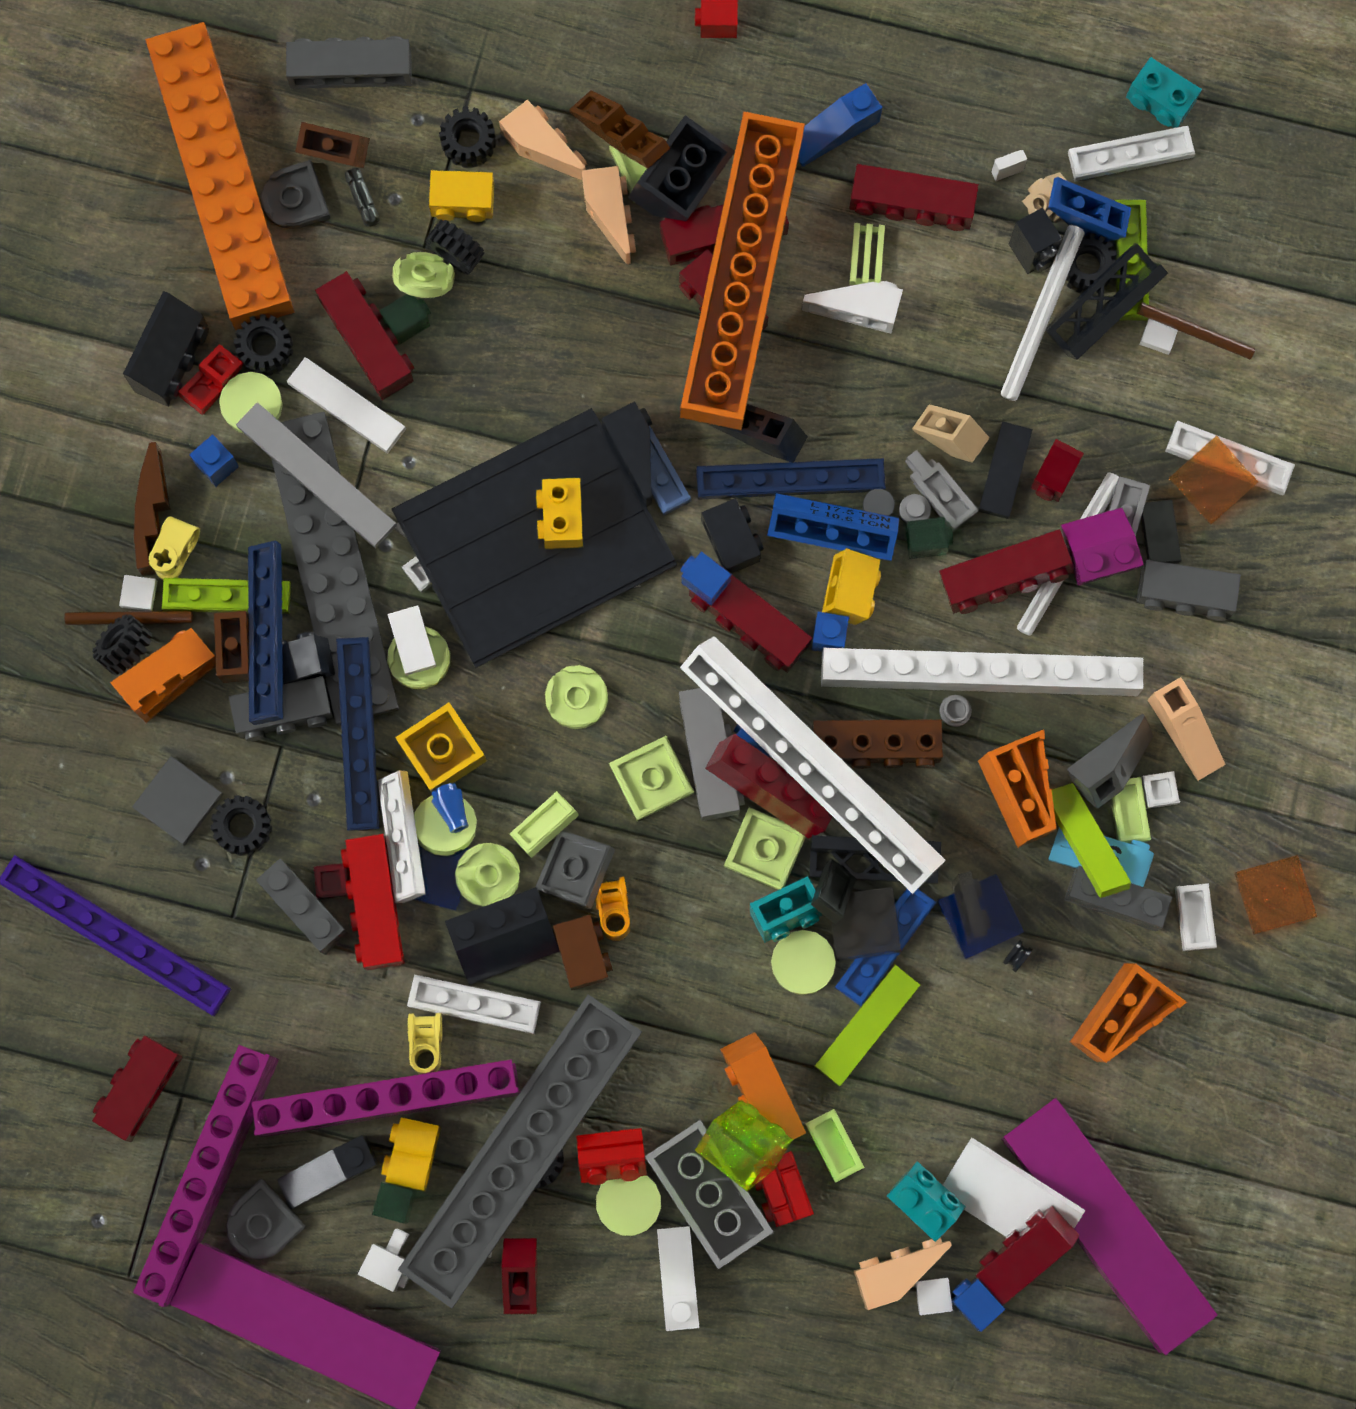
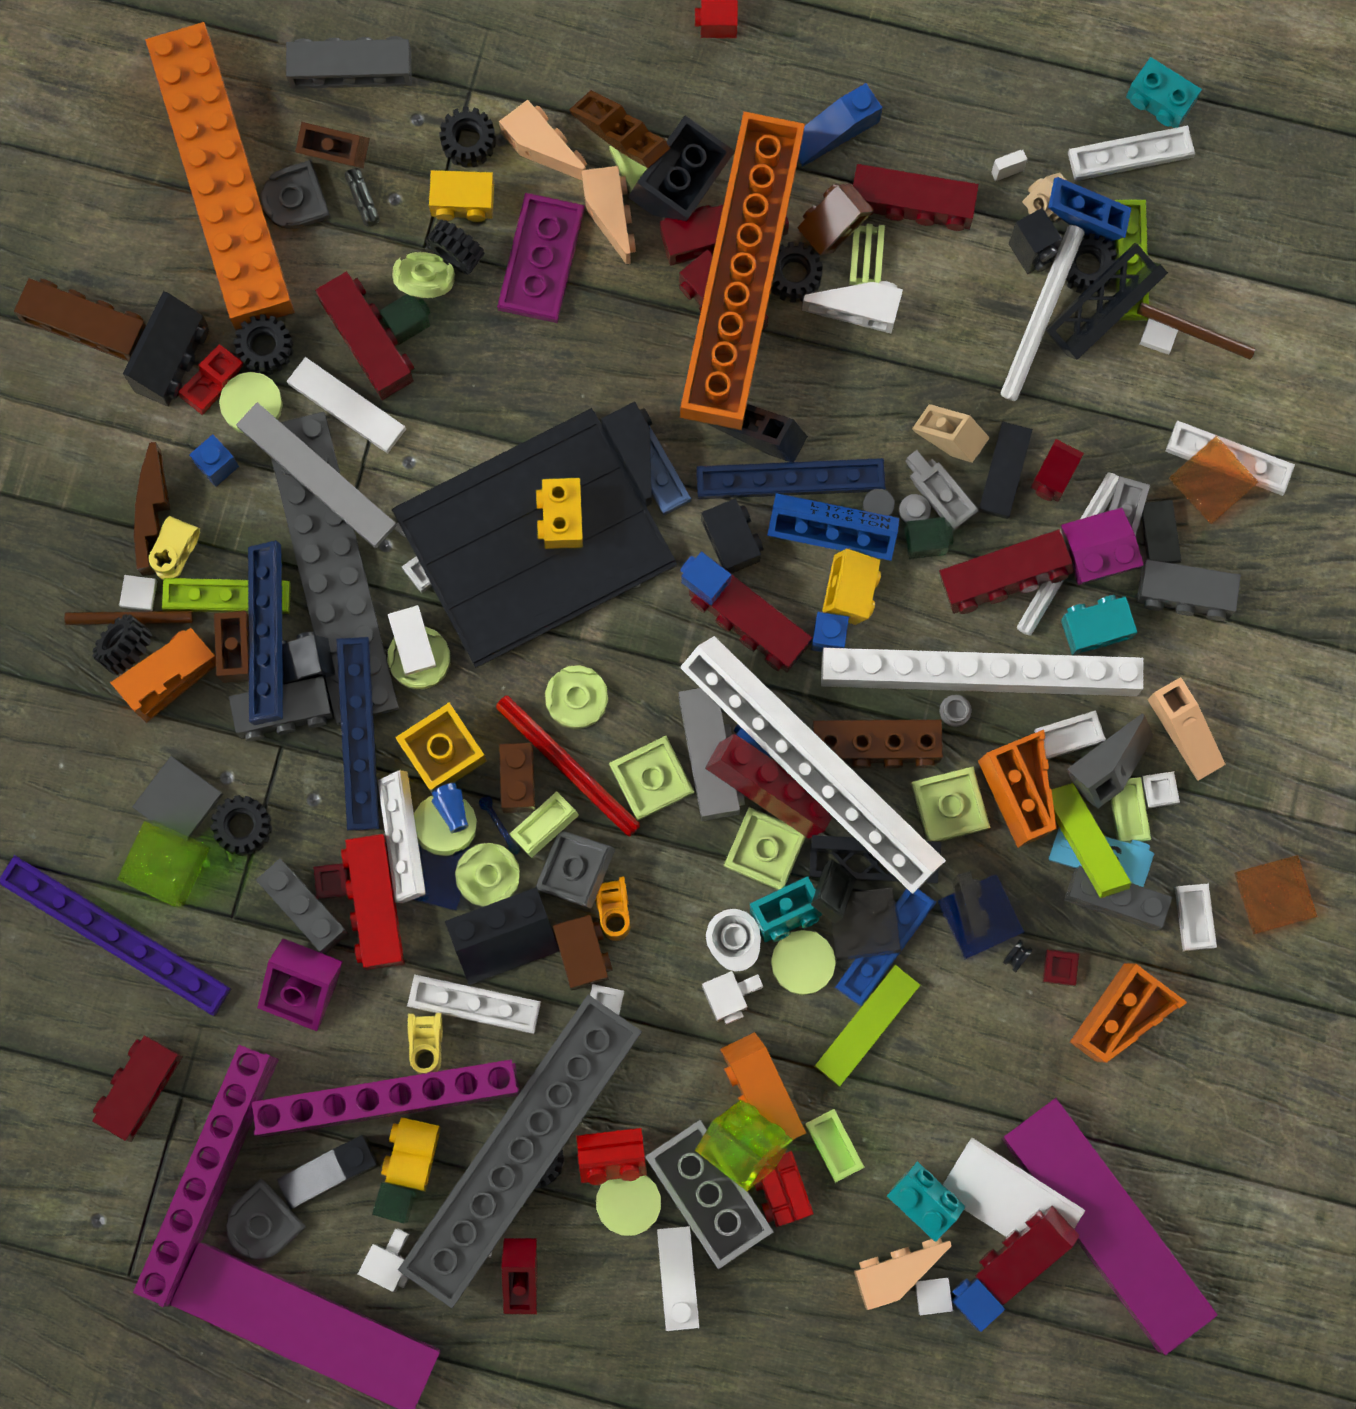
none -> reddish brown brick [14,278,146,362]
none -> clear neon green brick [117,820,211,907]
none -> magenta slope [257,938,343,1031]
none -> hinge [479,796,521,855]
none -> red axle [496,695,640,836]
none -> magenta tile [497,193,585,323]
none -> reddish brown brick [499,743,535,813]
none -> white tile [590,984,624,1015]
none -> white brick [702,971,763,1024]
none -> white piece [706,909,761,971]
none -> black tyre [772,242,823,303]
none -> reddish brown brick [797,183,874,255]
none -> yellowish green tile [911,766,991,842]
none -> white tile [1034,710,1106,759]
none -> dark red tile [1042,949,1079,987]
none -> teal brick [1061,595,1137,656]

